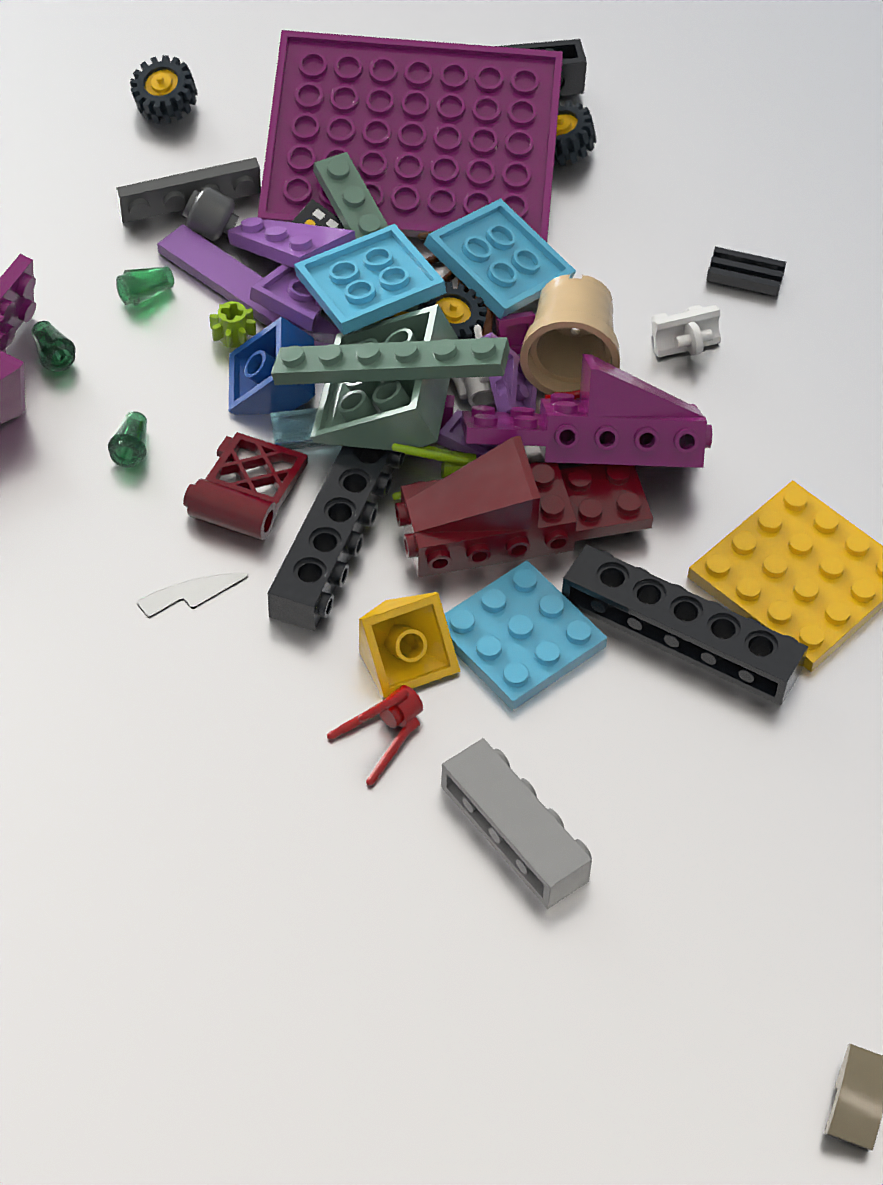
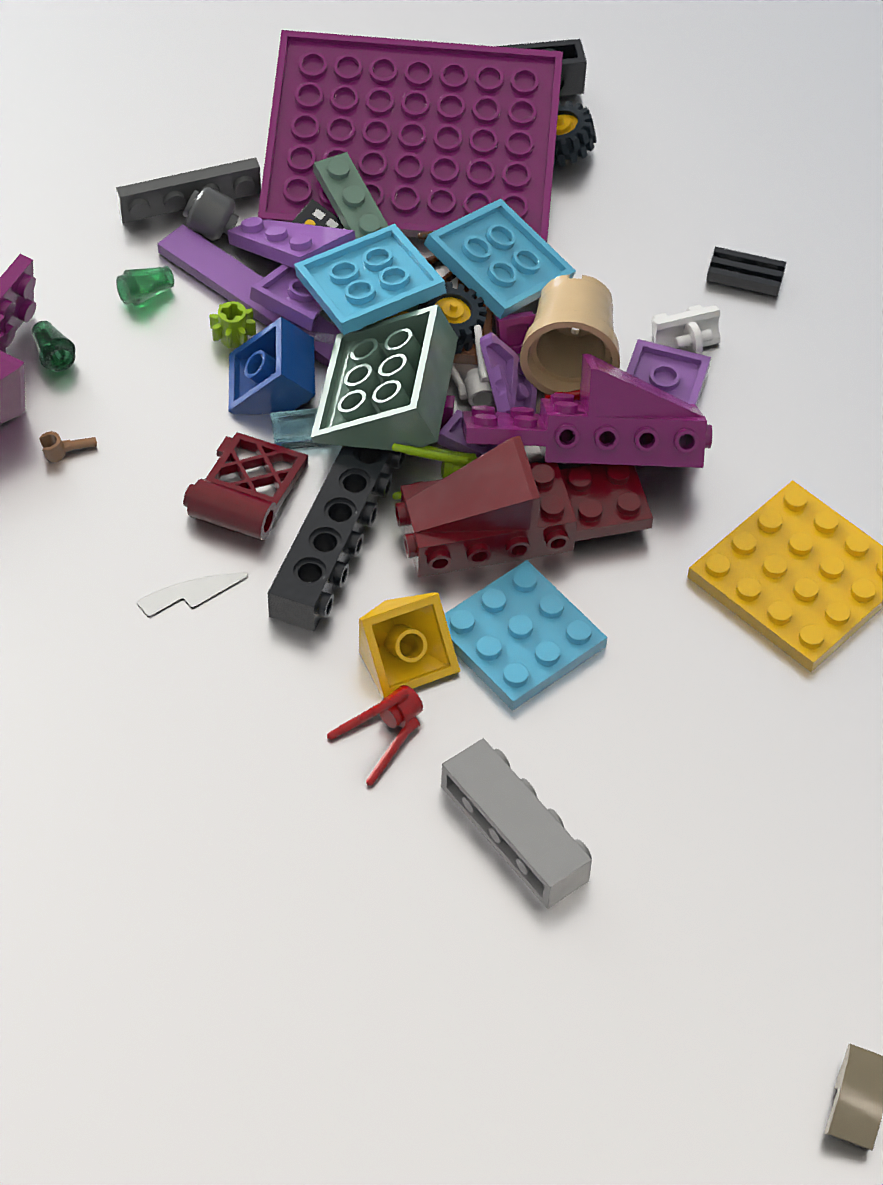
clear green cone [108,411,147,467] -> none
black wheel [130,55,198,124] -> none
sand green plate [271,337,510,385] -> none
black brick [562,544,808,705] -> none
none -> medium nougat hand [39,431,97,462]
none -> medium lavender plate [626,339,711,406]

